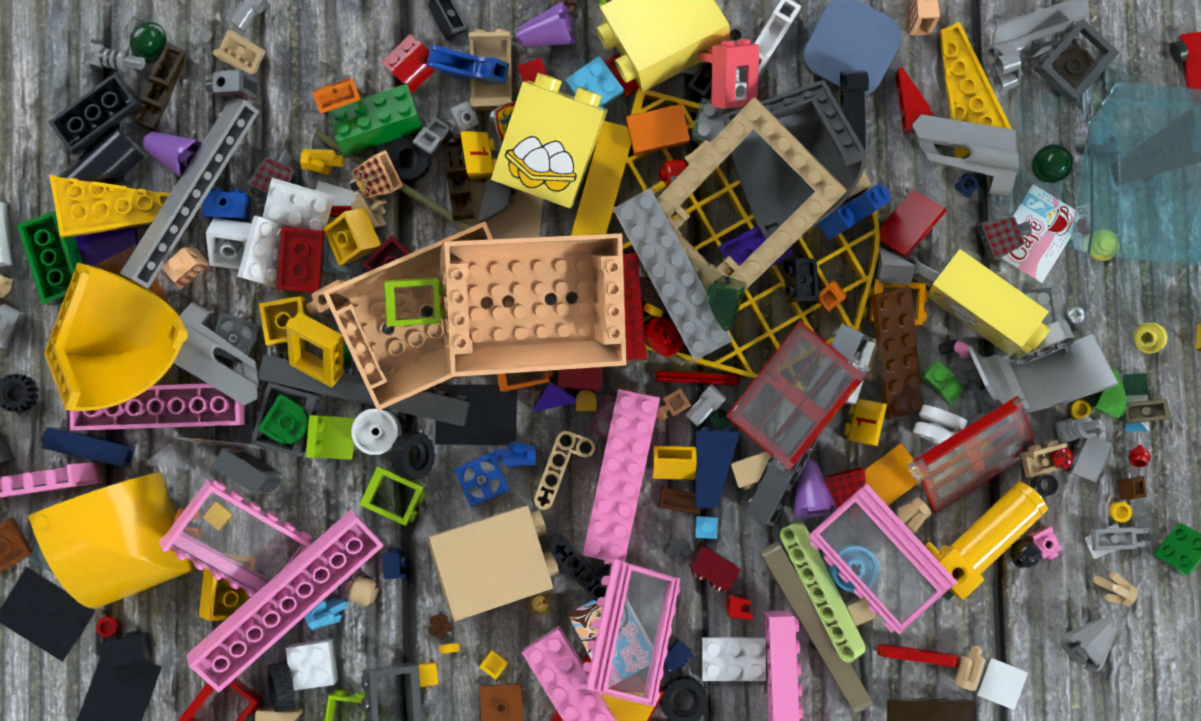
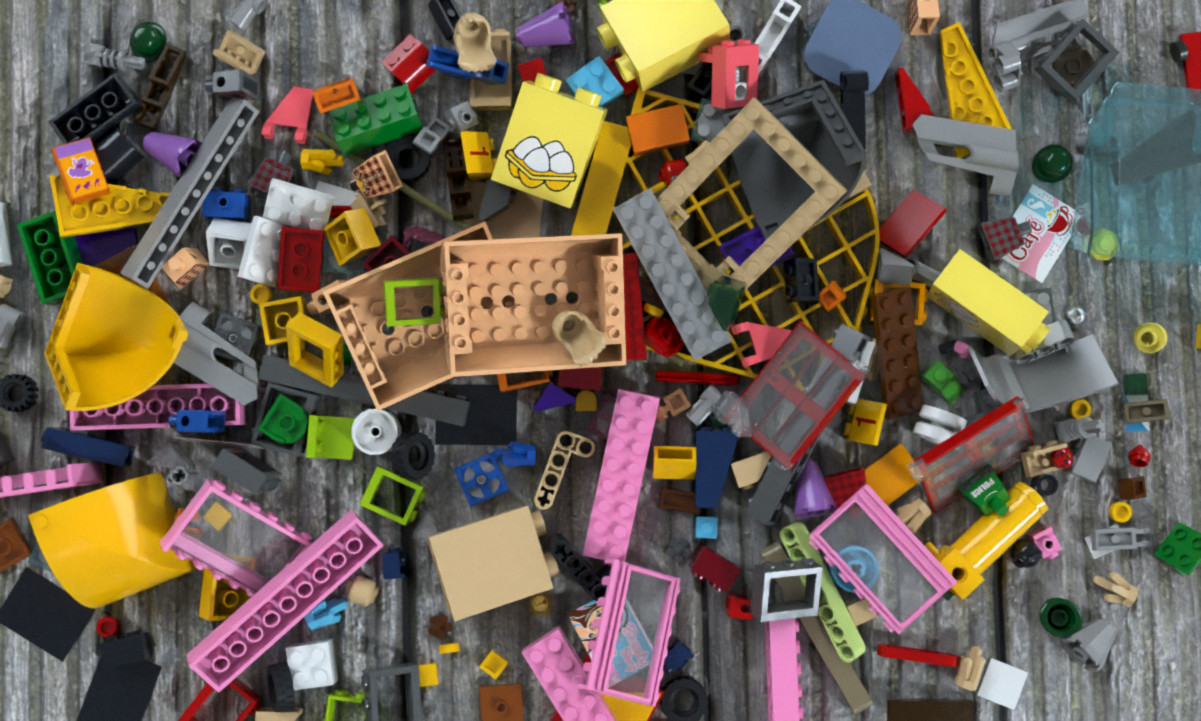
shield [489,102,516,142] -> none
white plate [702,637,766,681] -> none
blue arch [818,182,892,240] -> none
dark blue plate [955,173,980,198] -> none
bright green slope [1090,369,1128,419] -> none
none -> piece [51,137,110,205]
none -> blue torso [169,410,225,432]
none -> light grey piece [169,466,201,492]
none -> yellow tile [250,284,272,305]
none -> coral flag [261,86,314,145]
none -> clear pink piece [403,225,447,253]
none -> tan piece [453,12,497,73]
none -> tan piece [552,310,606,366]
none -> clear slope [711,390,752,438]
none -> coral flag [731,322,799,367]
none -> dark grey window [751,558,823,622]
none -> green torso [957,464,1010,516]
none -> dark green hat [1039,598,1083,638]

